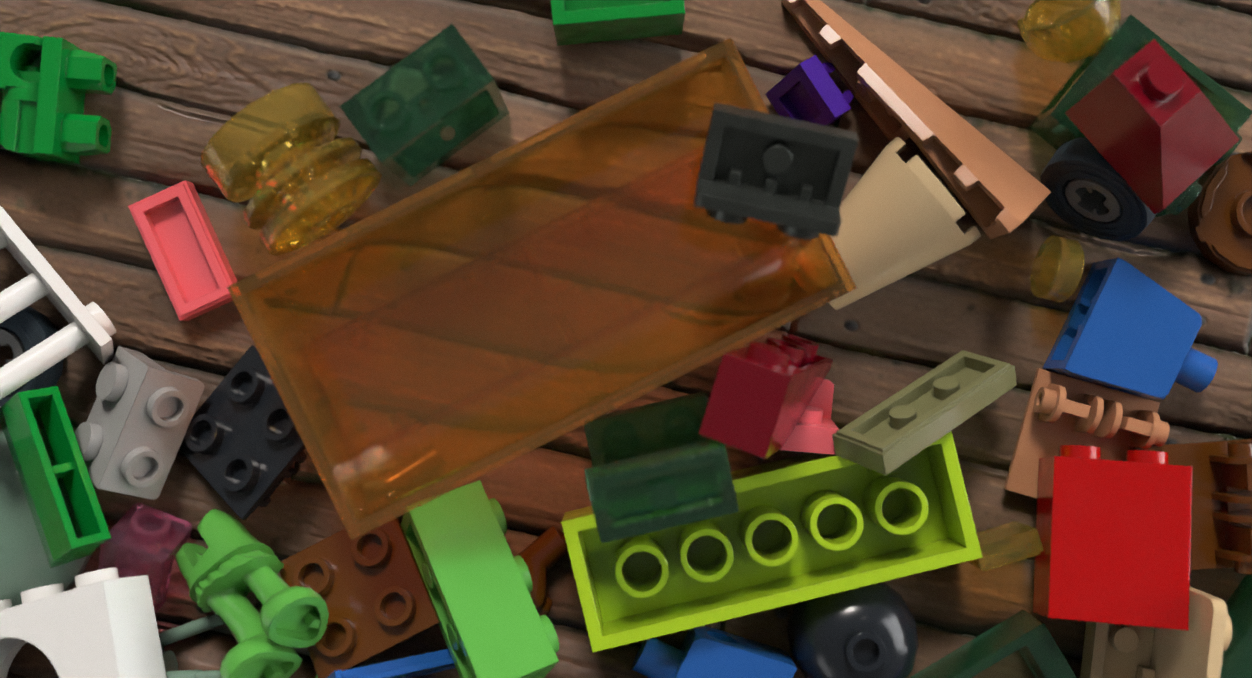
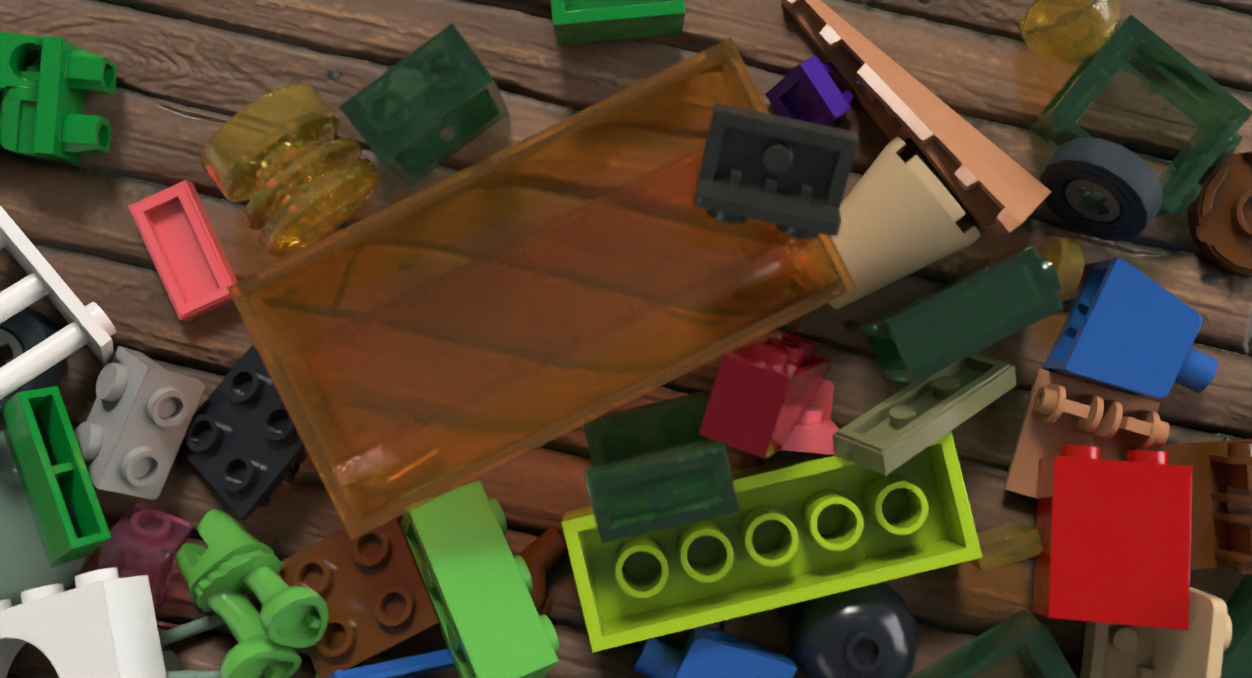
dark red slope [1065,39,1240,215] -> none
none -> clear green brick [860,247,1064,382]

